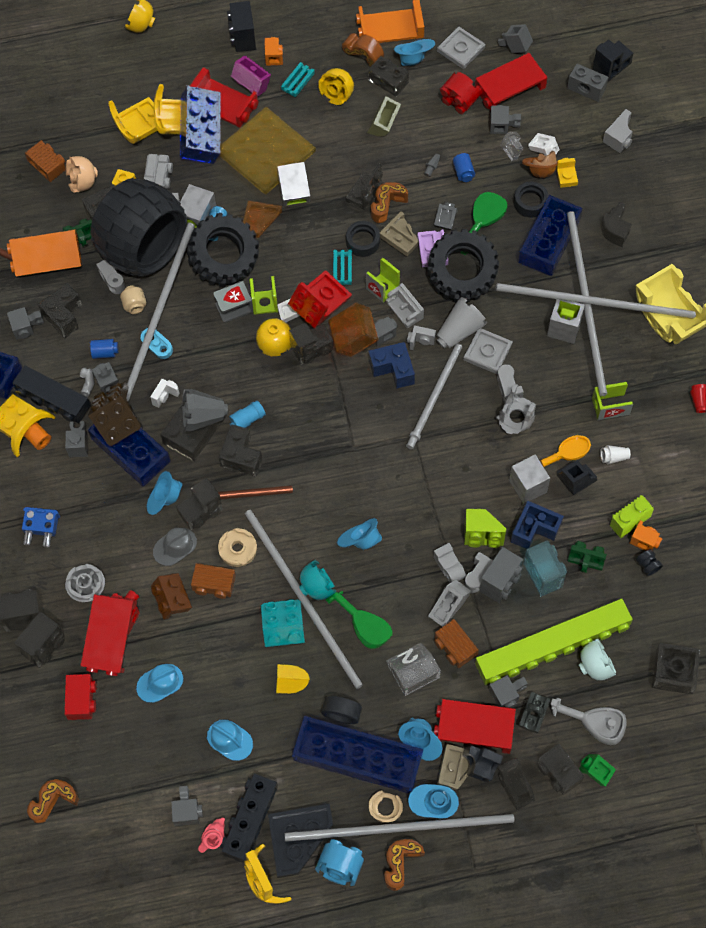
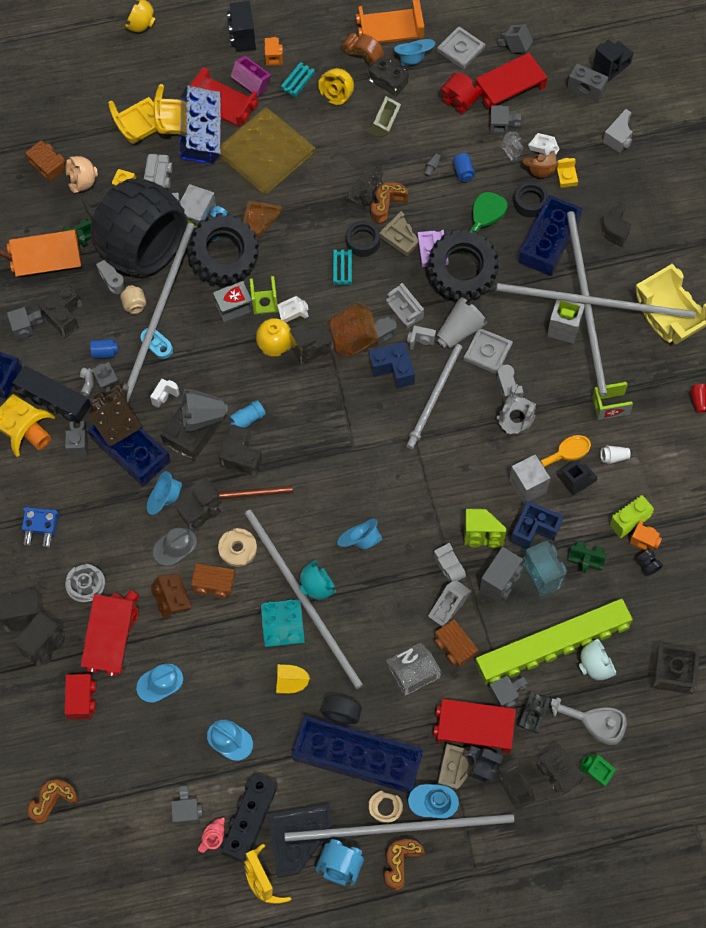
flat silver piece [277,162,310,206] -> none
red bracket [288,270,352,328] -> none
green piece [326,591,393,649] -> none
lime piece [366,258,400,303] -> none
dark azure piece [398,718,443,761] -> none
dark grey bracket [434,202,458,230] -> none
light grey leg [465,552,493,593] -> none

